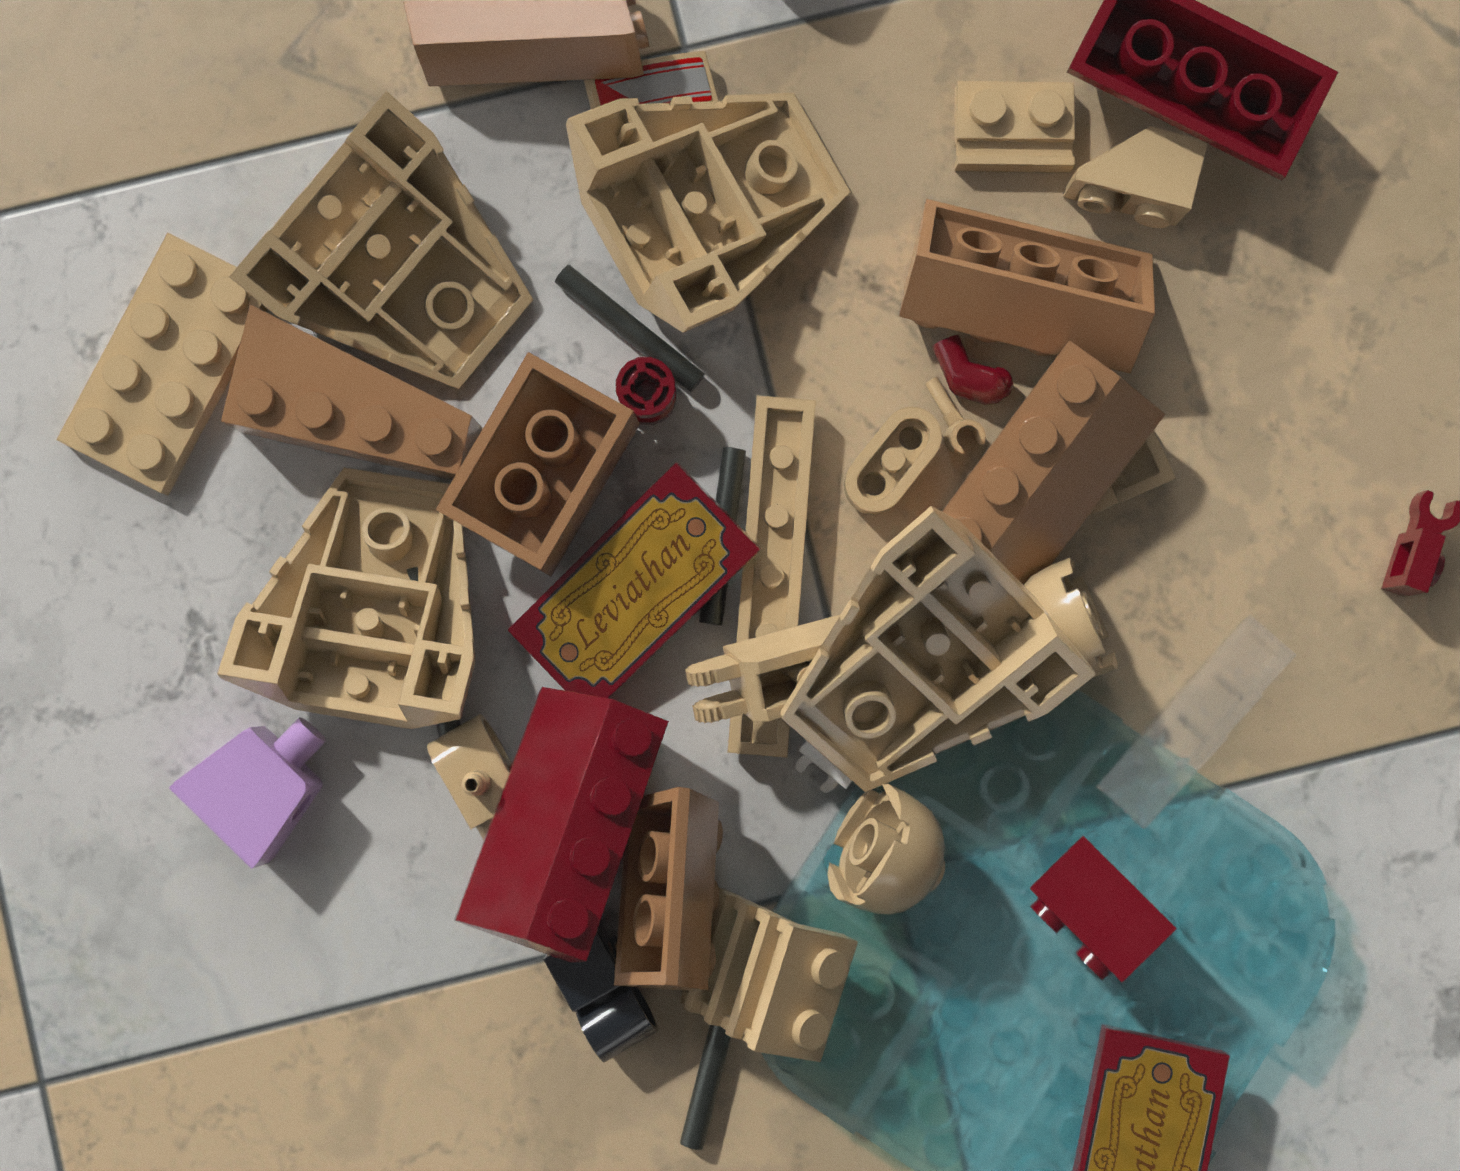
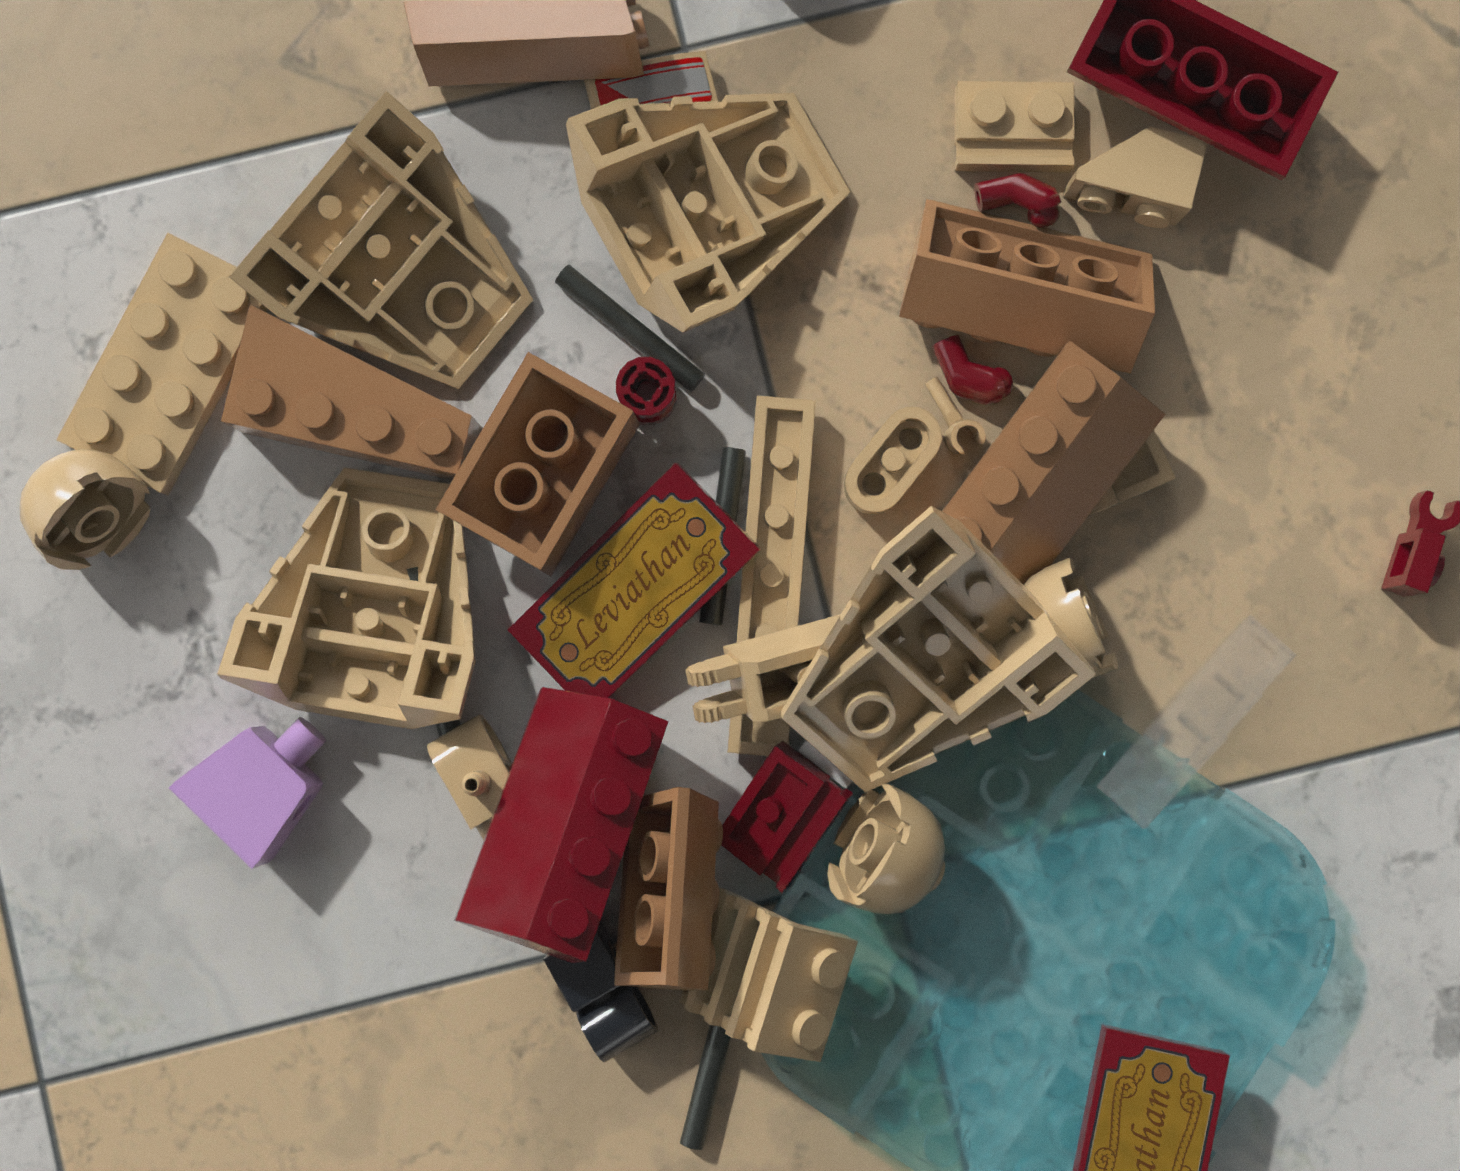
dark red brick [1029,836,1177,982] -> none
none -> tan cylinder [19,449,151,570]
none -> dark red plate [721,741,853,893]
none -> dark red arm [974,173,1062,227]

